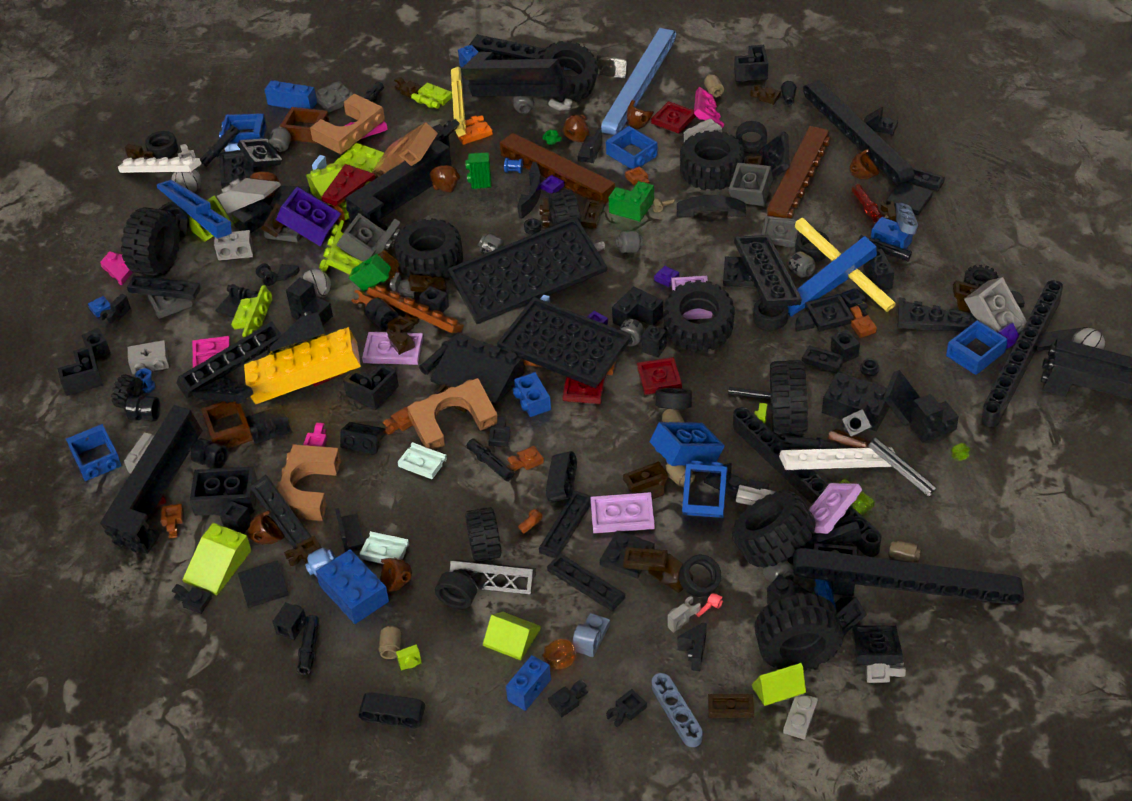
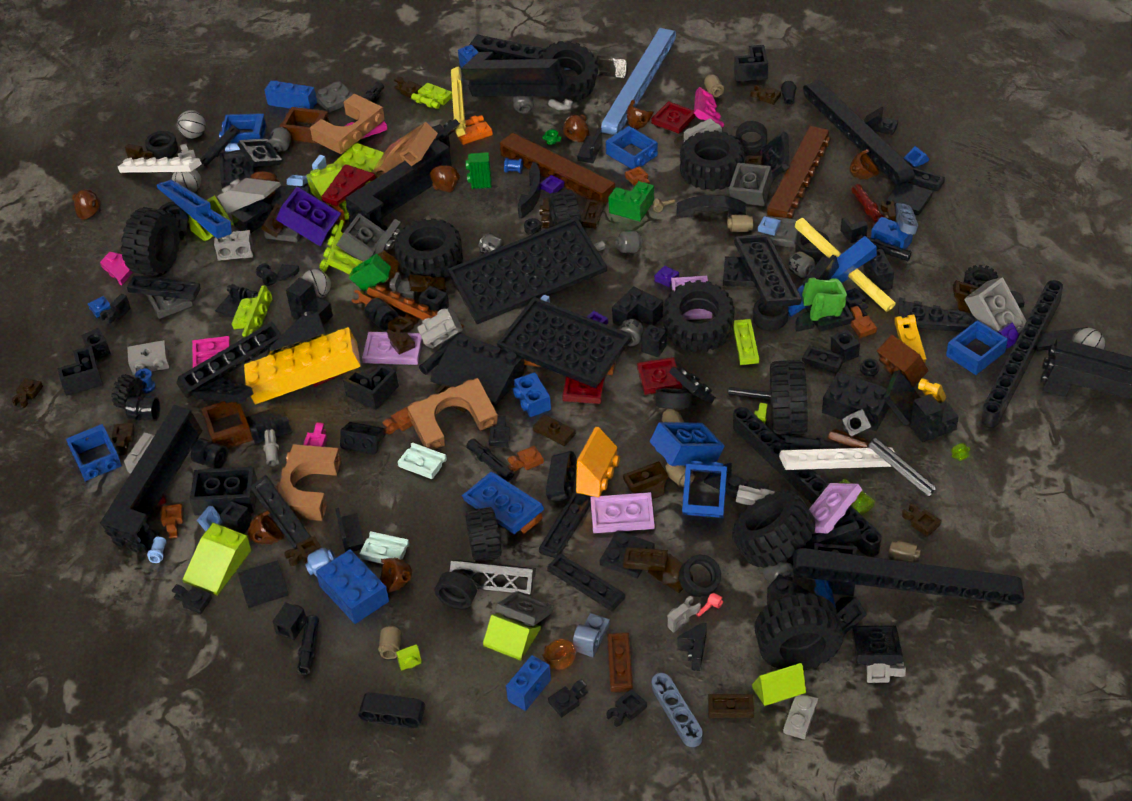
none -> dark brown plate [12,378,43,408]
none -> reddish brown helmet [72,189,101,219]
none -> dark brown plate [112,423,135,455]
none -> light blue pin [147,536,167,563]
none -> light grey piece [177,110,206,139]
none -> medium blue tile [197,506,222,532]
none -> light grey axle [263,429,279,466]
none -> light blue tile [287,175,308,186]
none -> light grey brick [417,308,463,349]
none -> blue plate [462,471,544,534]
none -> dark grey plate [496,591,554,626]
none -> dark brown plate [533,414,576,446]
none -> light orange slope [576,427,620,497]
none -> reddish brown tile [607,633,633,693]
none -> black plate [669,366,716,404]
none -> dark tan brick [727,215,753,232]
none -> lime plate [733,319,759,365]
none -> medium blue tile [758,216,781,236]
none -> black panel [802,255,839,287]
none -> bright green piece [802,278,847,321]
none -> black panel [840,217,868,243]
none -> reddish brown brick [877,335,929,388]
none -> yellow plate [894,314,926,363]
none -> dark brown plate [902,503,941,537]
none -> blue slope [903,146,930,168]
none -> yellow plate [918,378,946,403]

